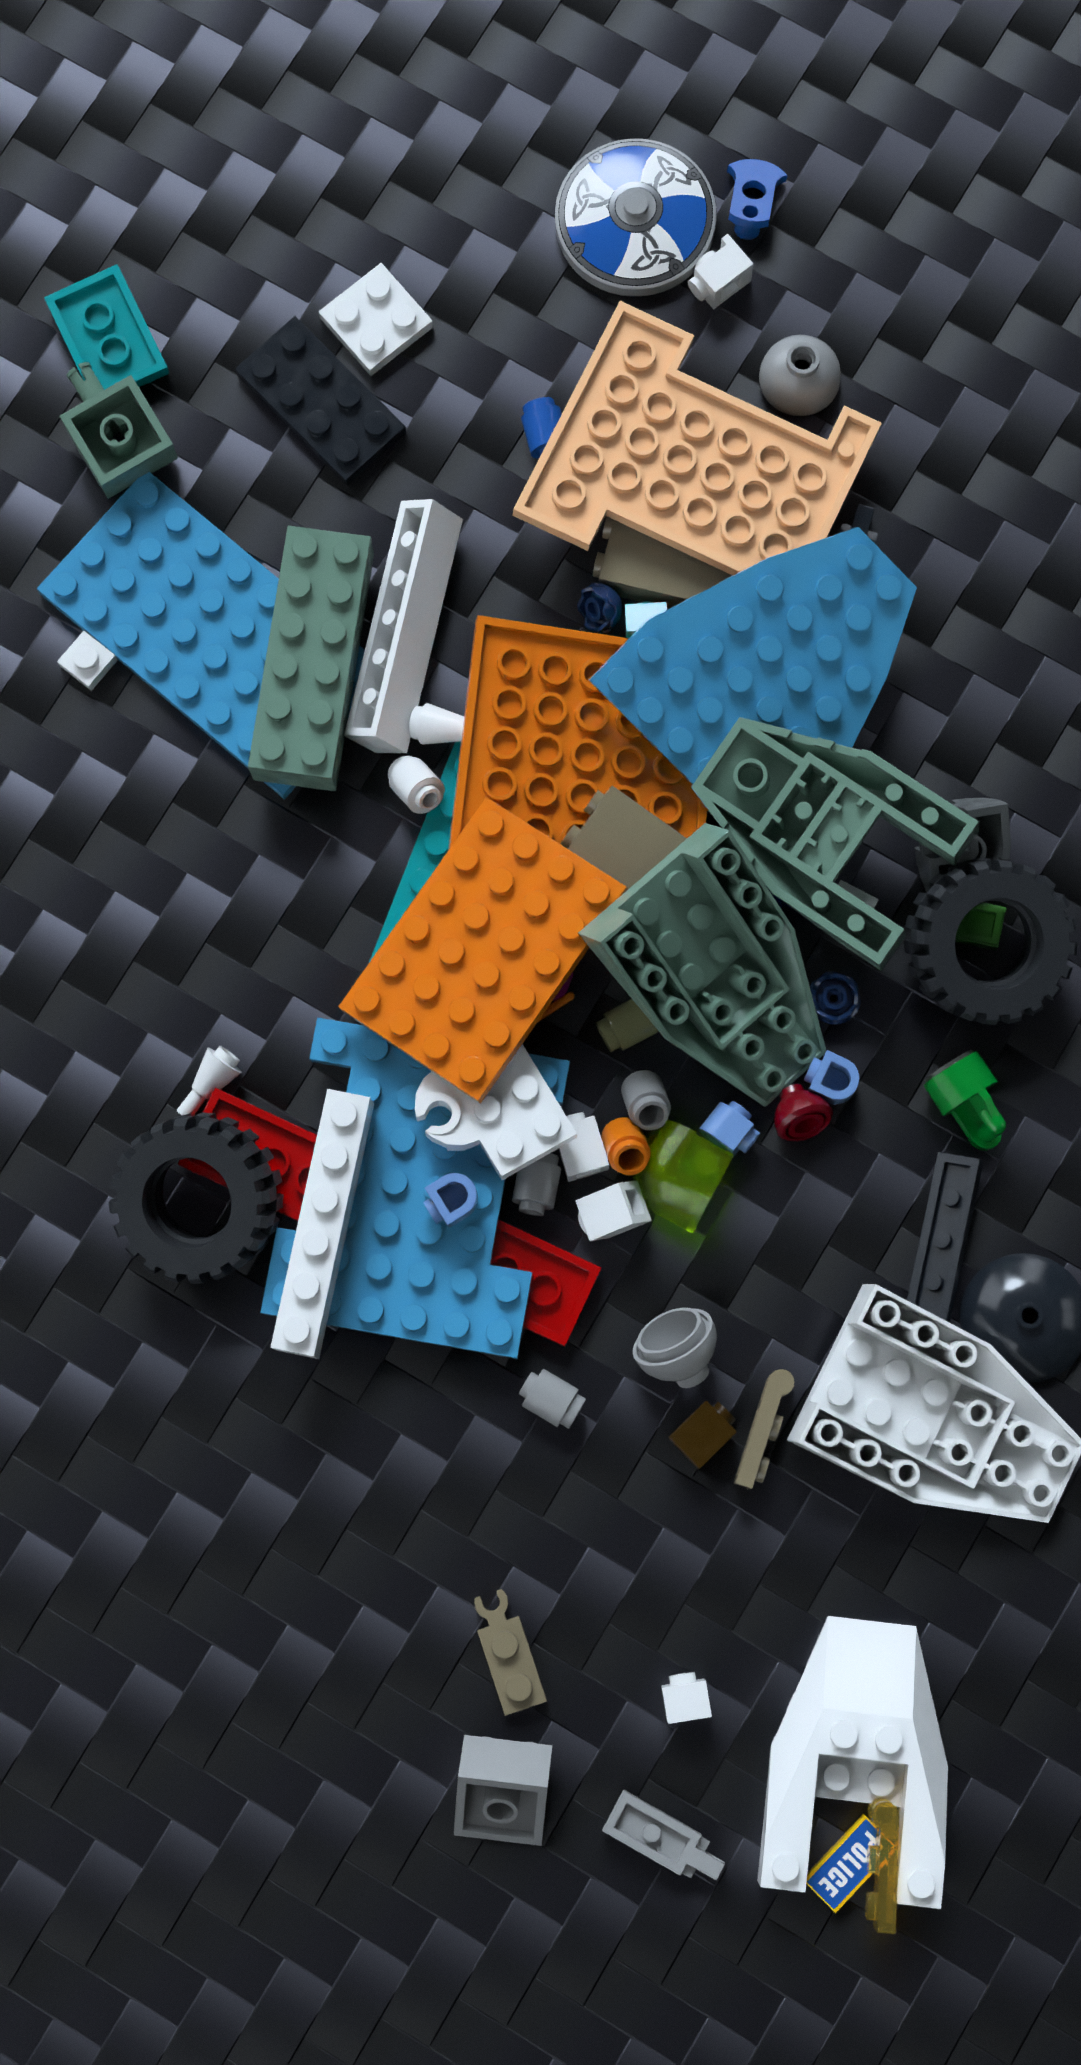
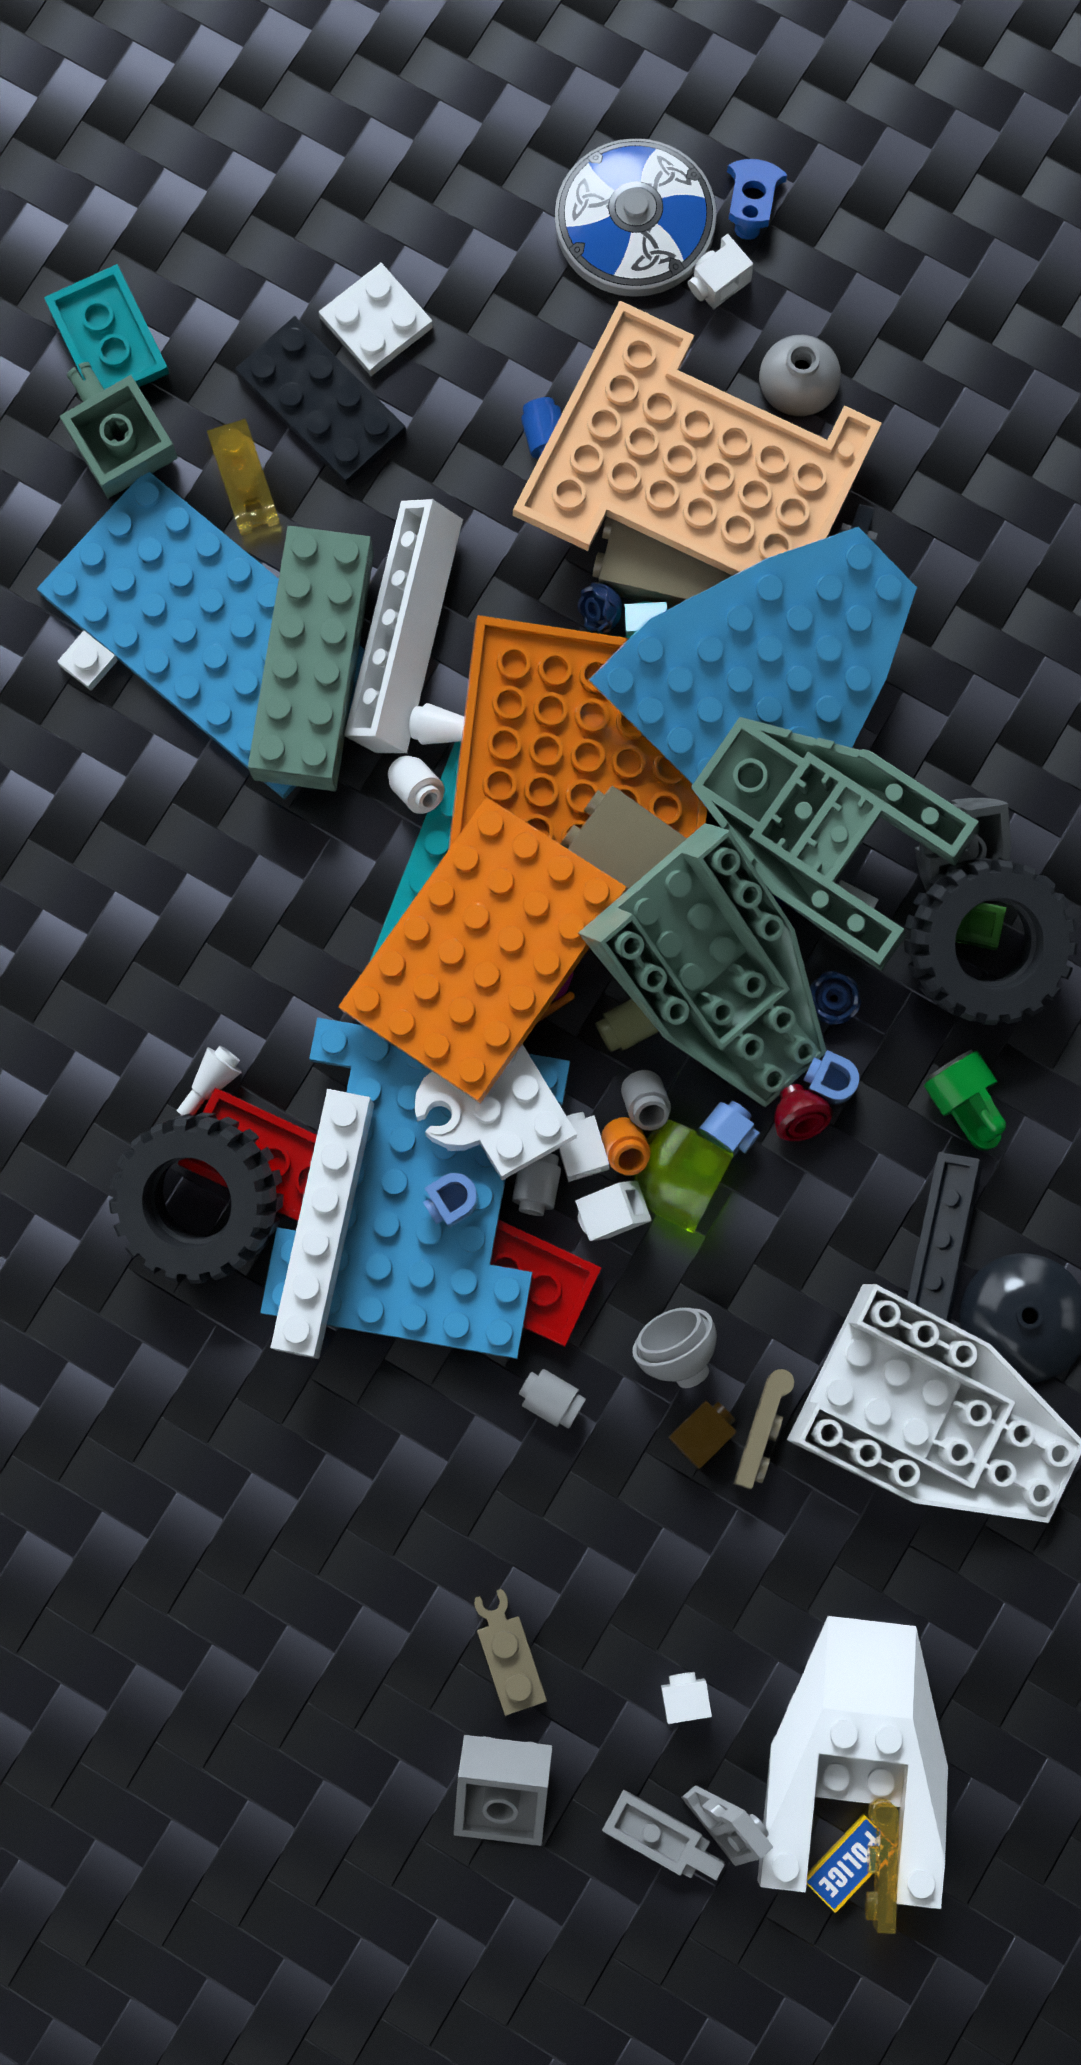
none -> clear yellow plate [207,418,280,536]
none -> light grey wing [681,1785,773,1866]

